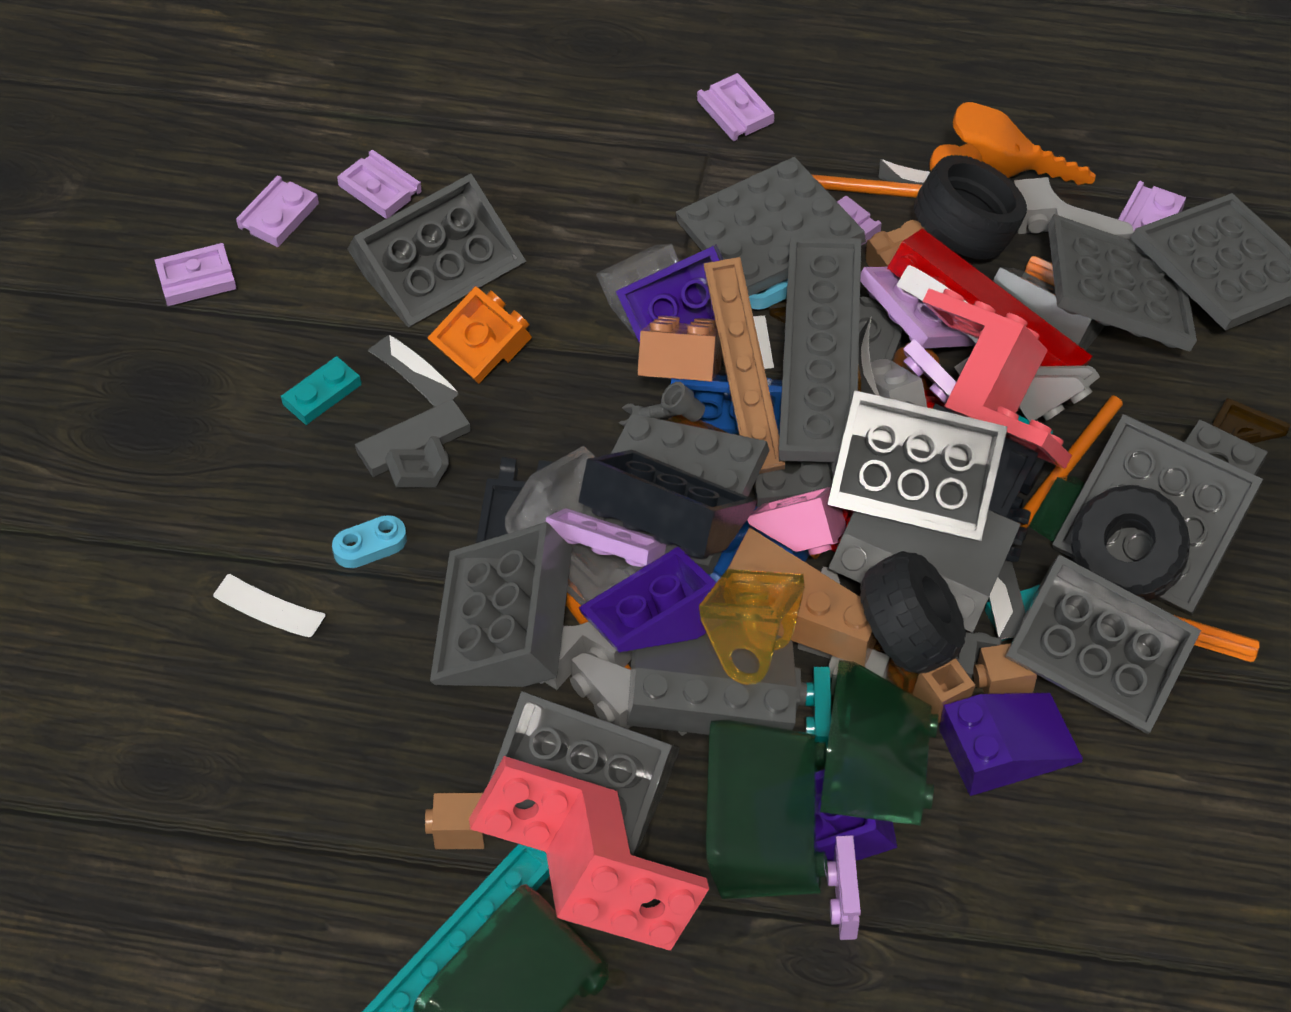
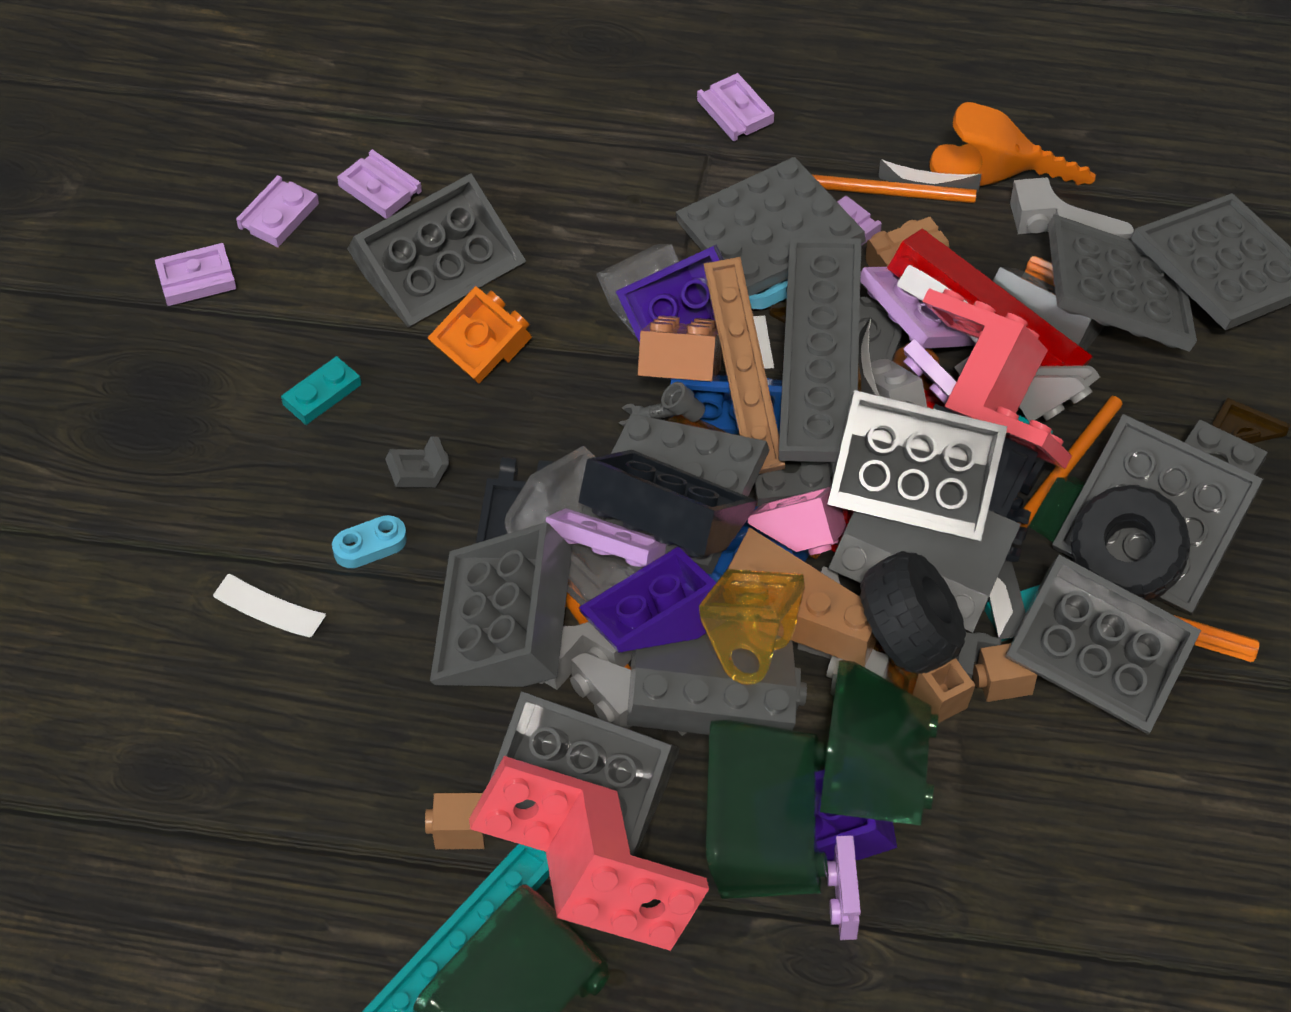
dark grey tile [355,399,471,477] -> none
dark grey sticker [368,335,458,407] -> none
teal plate [805,667,832,757] -> none
black tyre [914,155,1027,260] -> none
dark purple slope [939,693,1083,796] -> none
lavender plate [1118,181,1186,230] -> none

